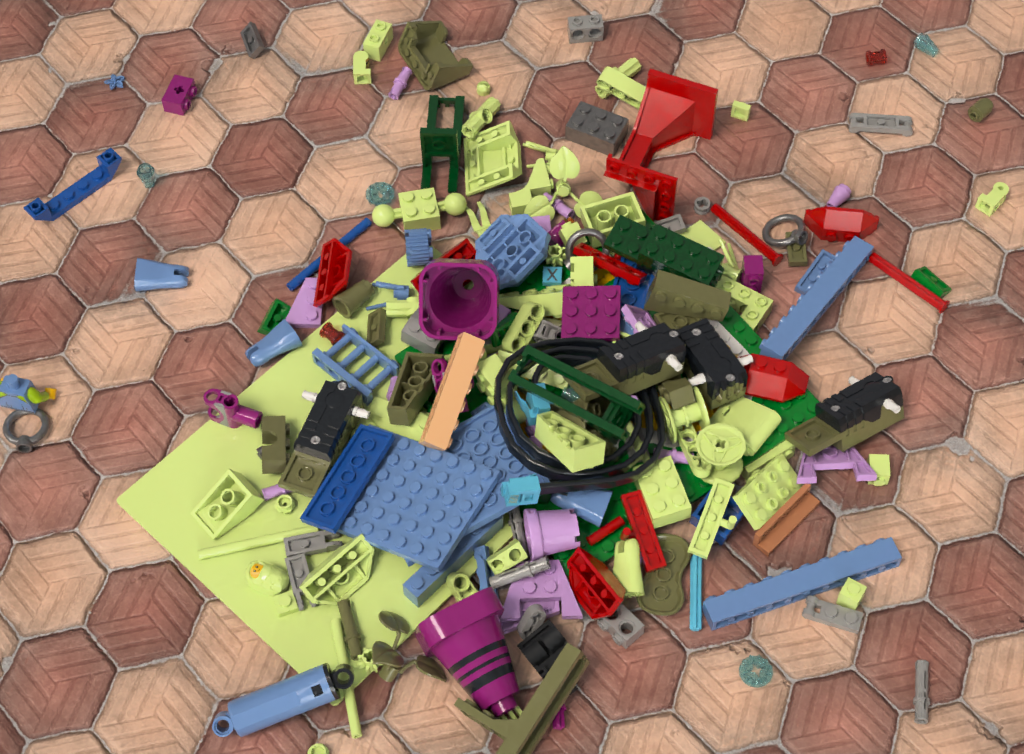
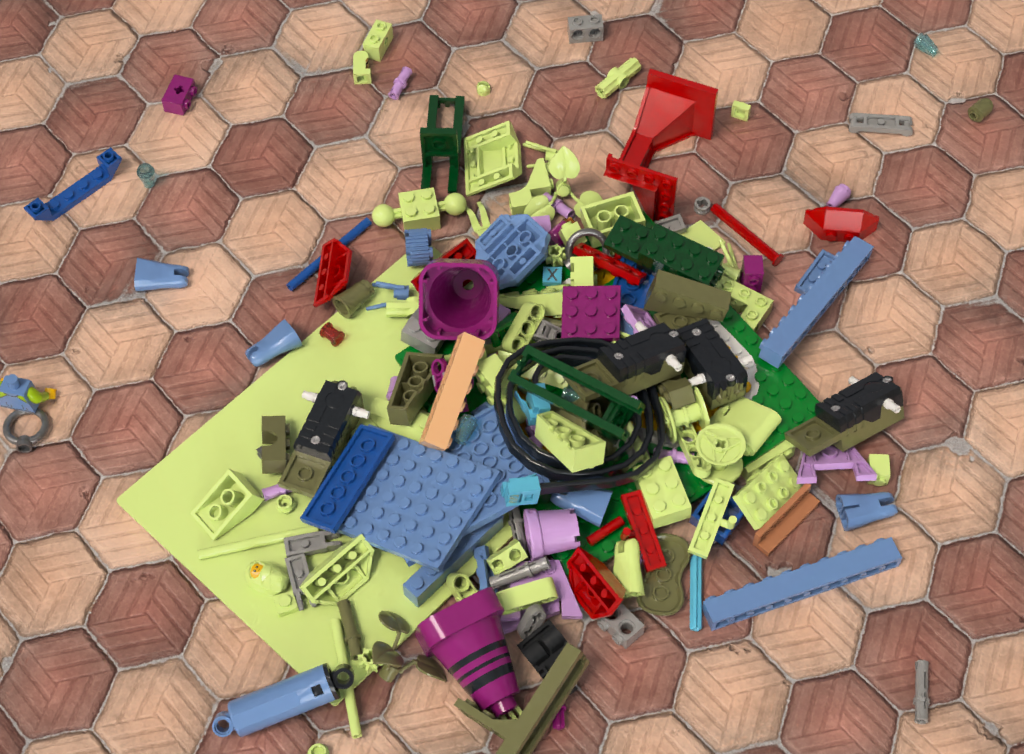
medium blue plant [104,74,125,90] -> none
magenta connector [203,389,263,429] -> none
flat silver plate [240,22,265,59] -> none
green slope [257,298,291,335] -> none
lavender wing [285,278,323,328] -> none
medium blue fence [312,324,400,406] -> none
clear light blue gear [366,182,394,206] -> none
olive plate [366,307,386,347] -> none
olive windscreen [398,20,473,90] -> none
yellowish green piece [461,97,501,139] -> none
flat silver brick [565,101,629,157] -> none
yellowish green beam [596,66,646,110] -> none
red wedge [737,353,809,403] -> none
clear light blue gear [739,655,773,688] -> none
flat silver piece [762,214,808,247] -> none
olive plate [785,232,808,266] -> none
light grey plate [802,595,863,634] -> none
yellowish green brick [836,577,867,610] -> none
clear red bush [866,49,887,66] -> none
red axle [868,252,950,314] -> none
green slope [911,266,952,298] -> none
yellowish green leg [975,182,1009,217] -> none
none -> clear light blue cone [455,414,477,445]
none -> yellowish green beam [496,577,559,615]
none -> medium blue piece [836,492,898,532]

